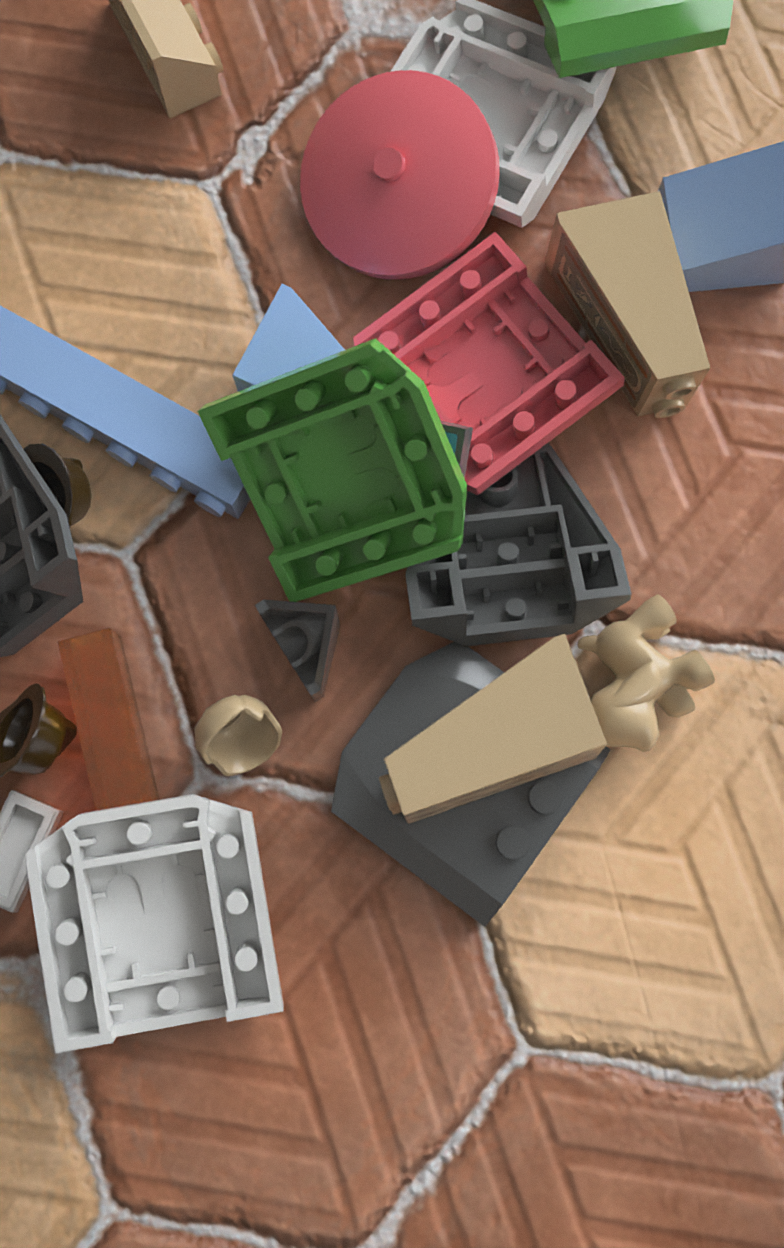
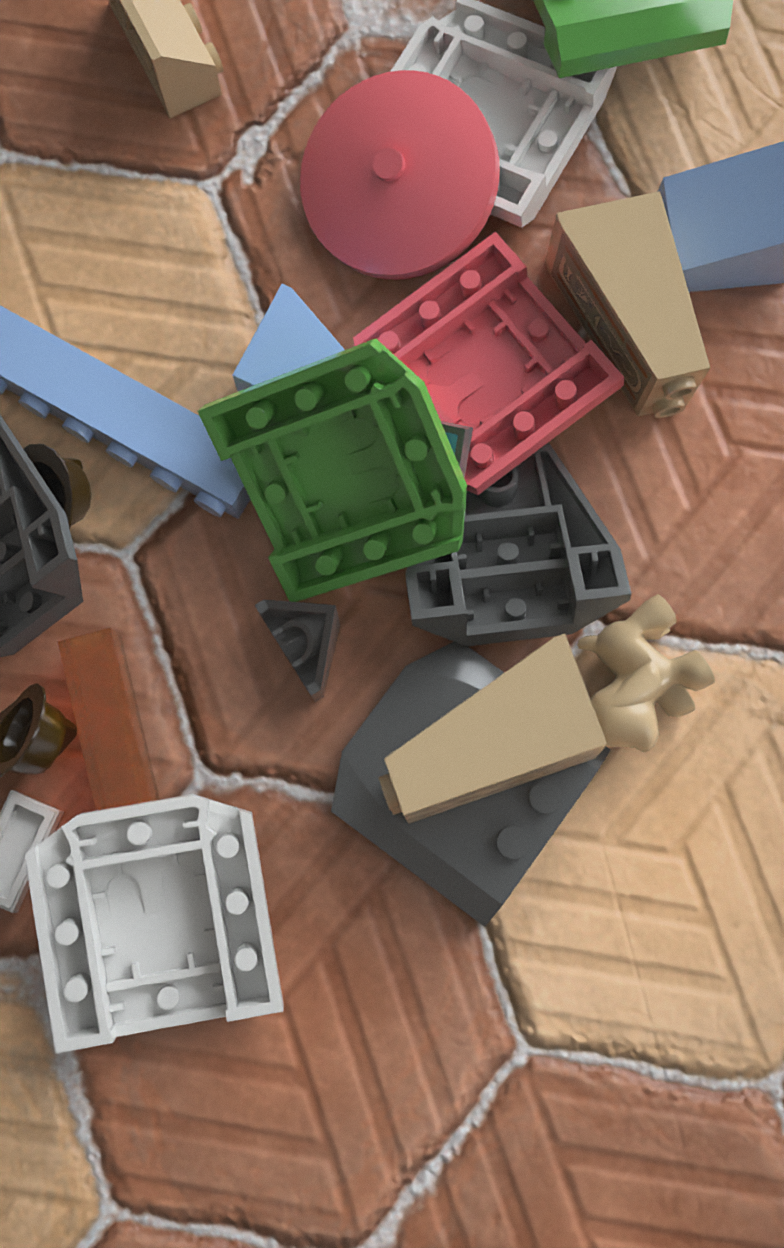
tan hair [194,695,282,776] -> none

